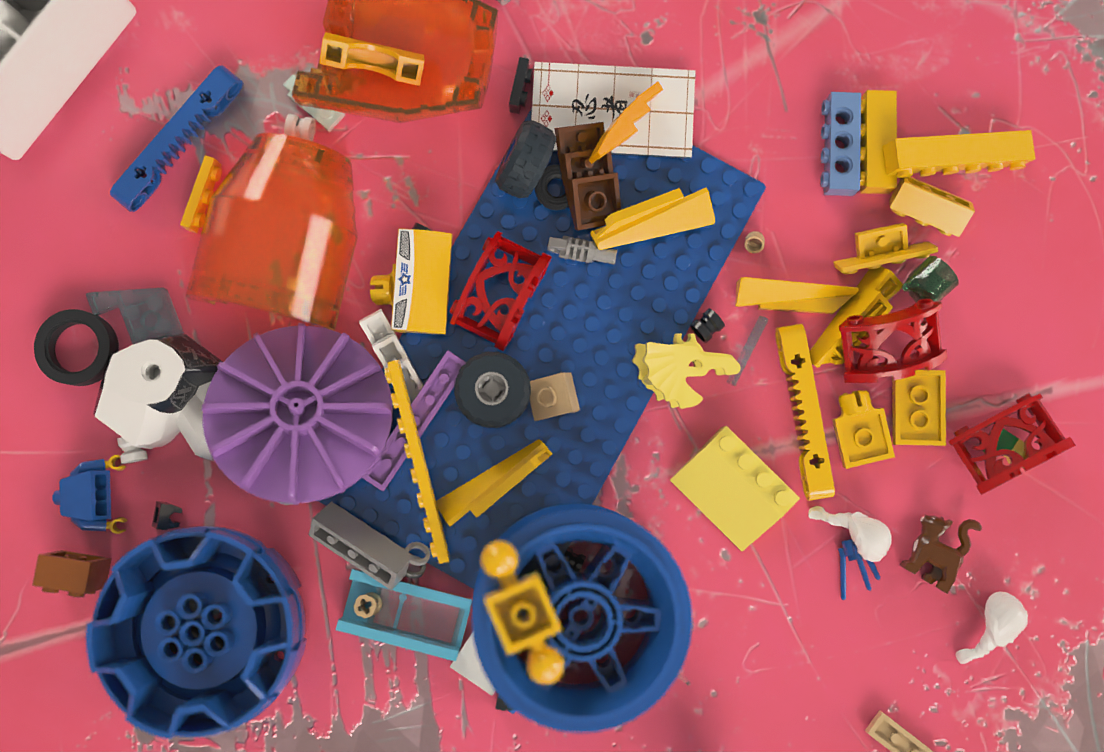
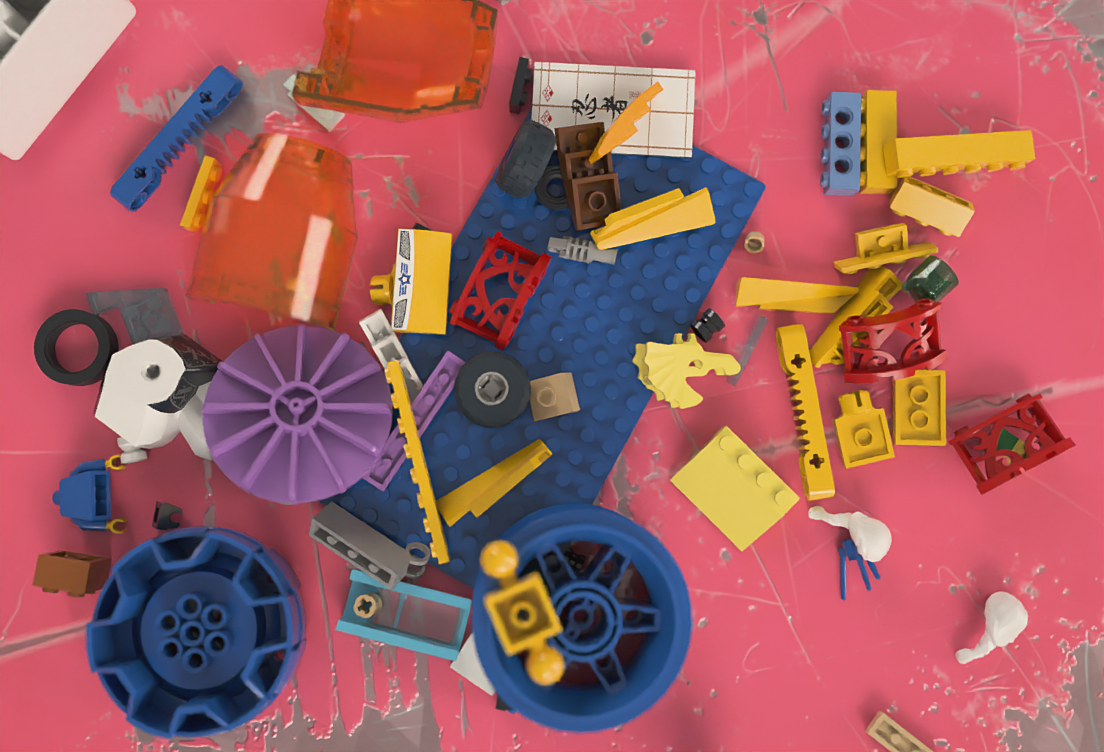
wheel [284,114,316,143] -> none
yellow arch [319,32,424,86] -> none
reddish brown animal [900,515,982,594] -> none

